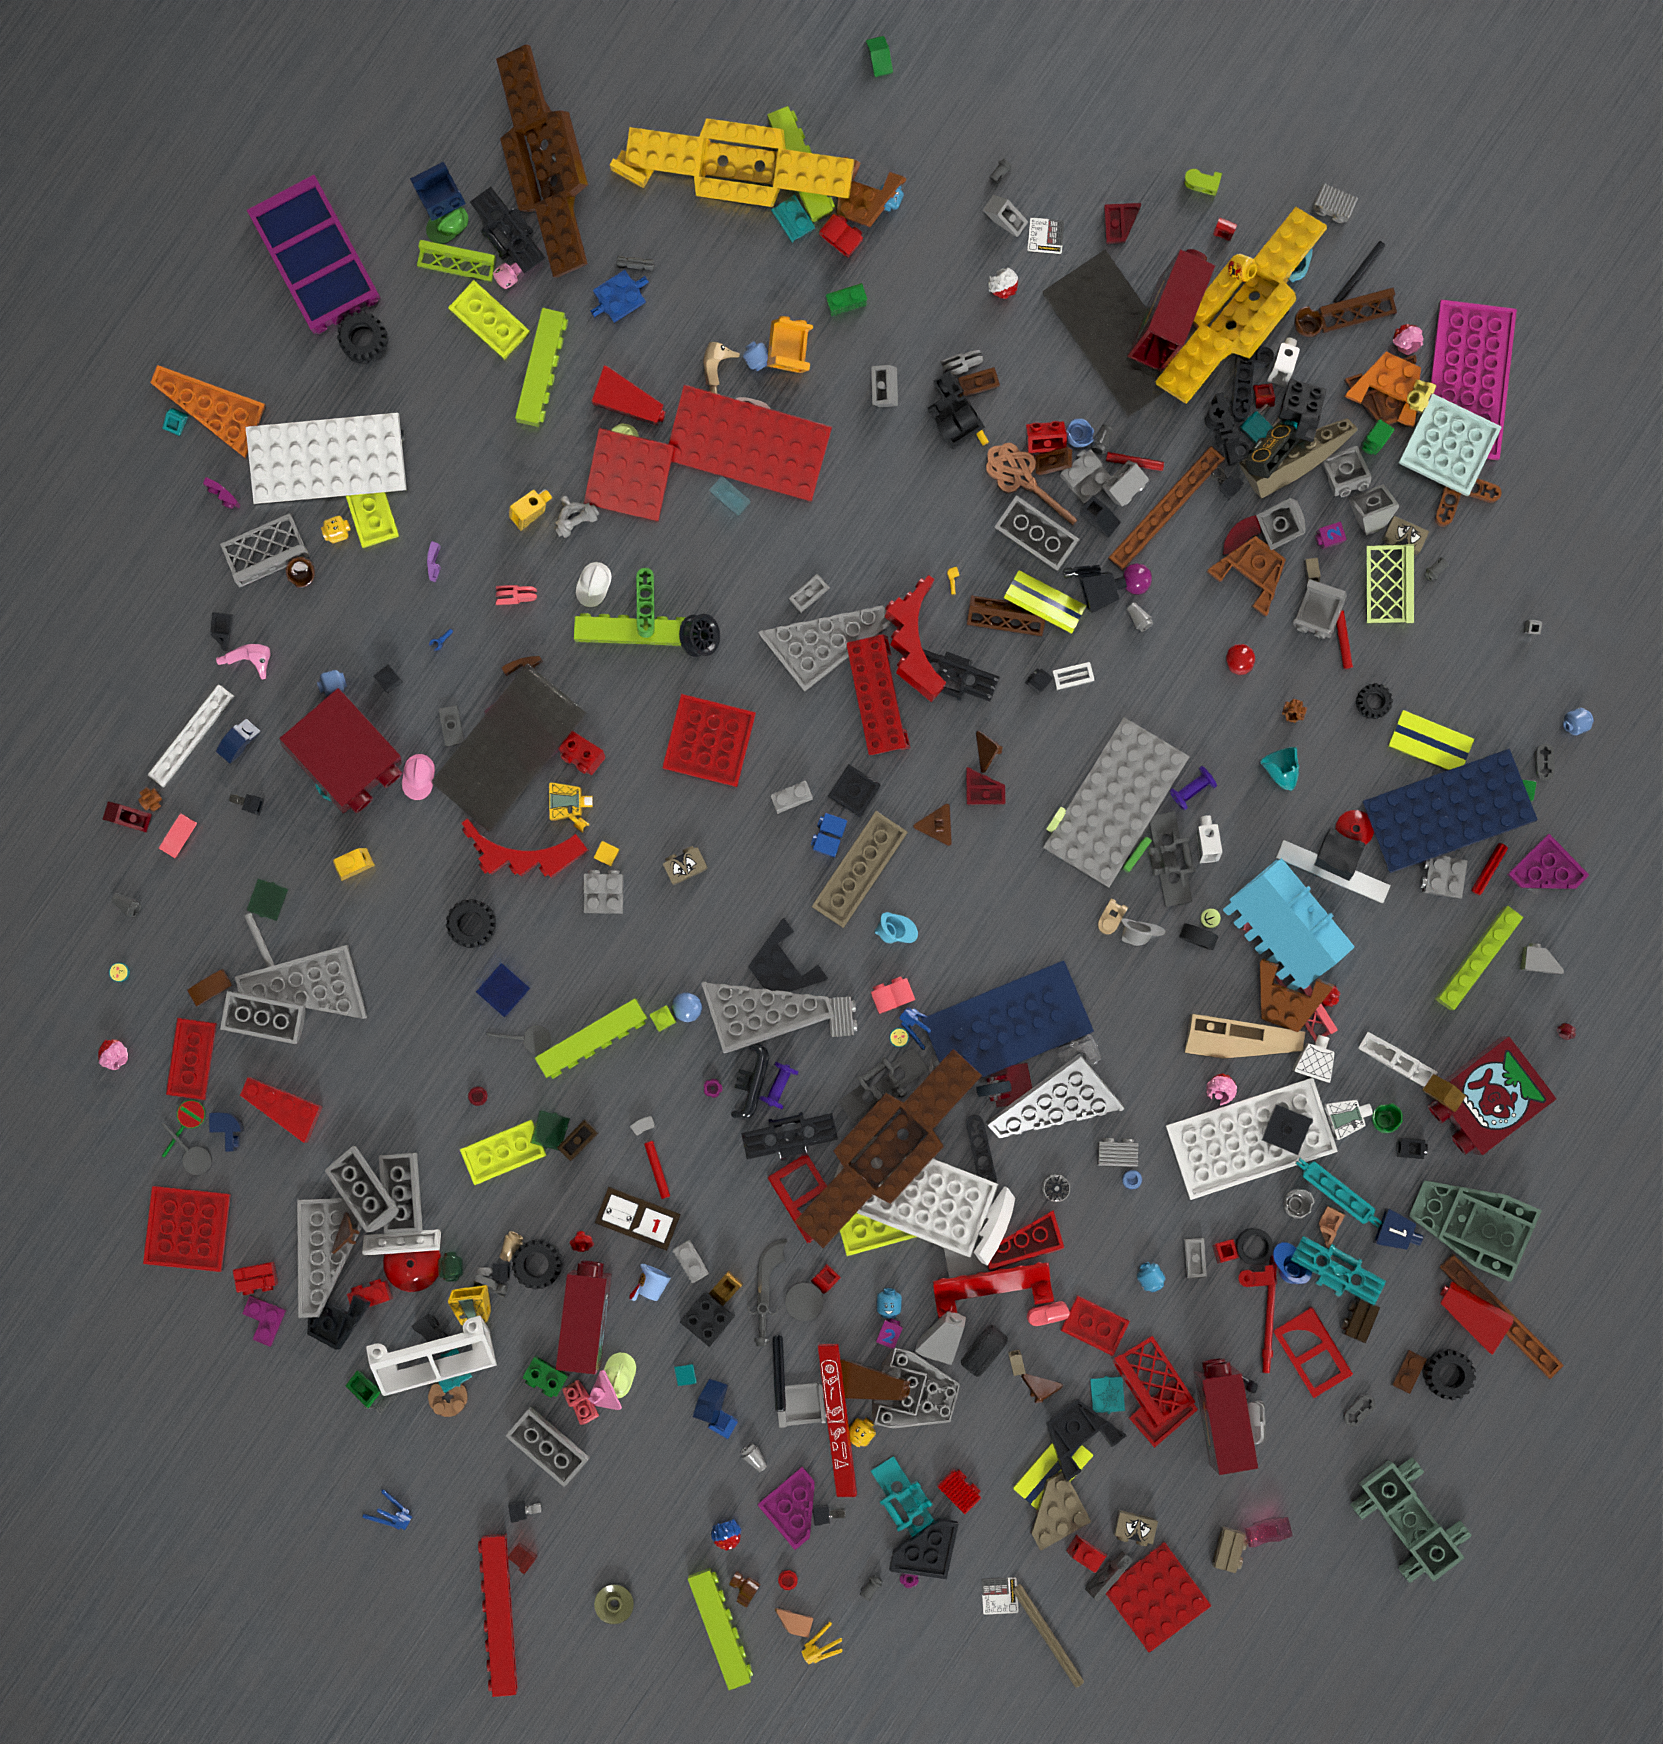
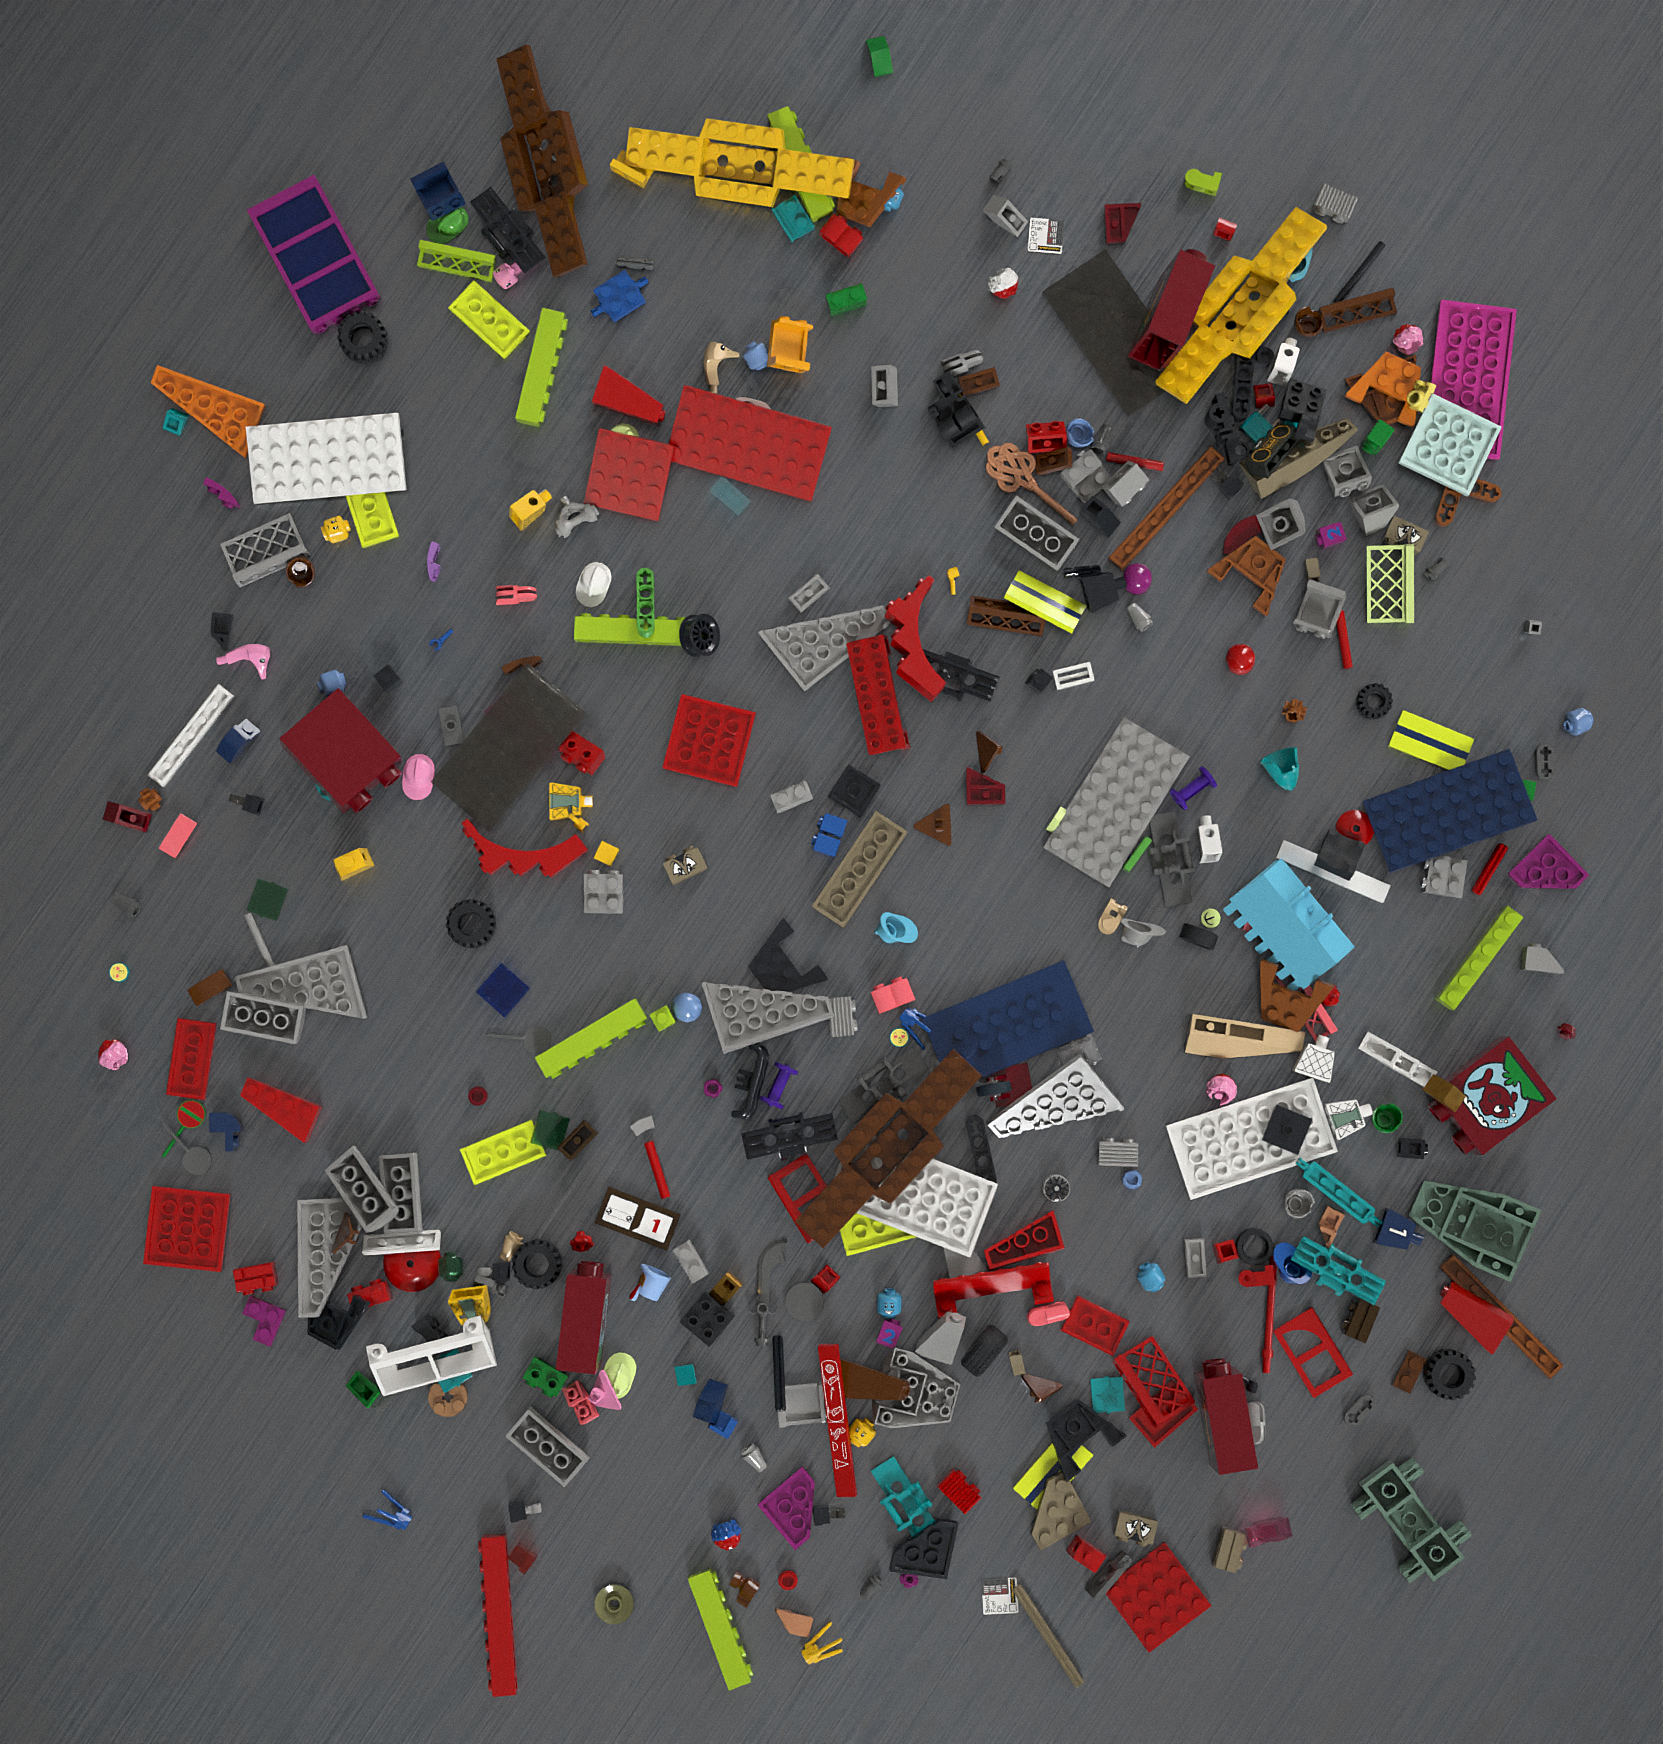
white slope [974,1186,1015,1265] -> none
yellow head [1228,254,1257,282] -> none

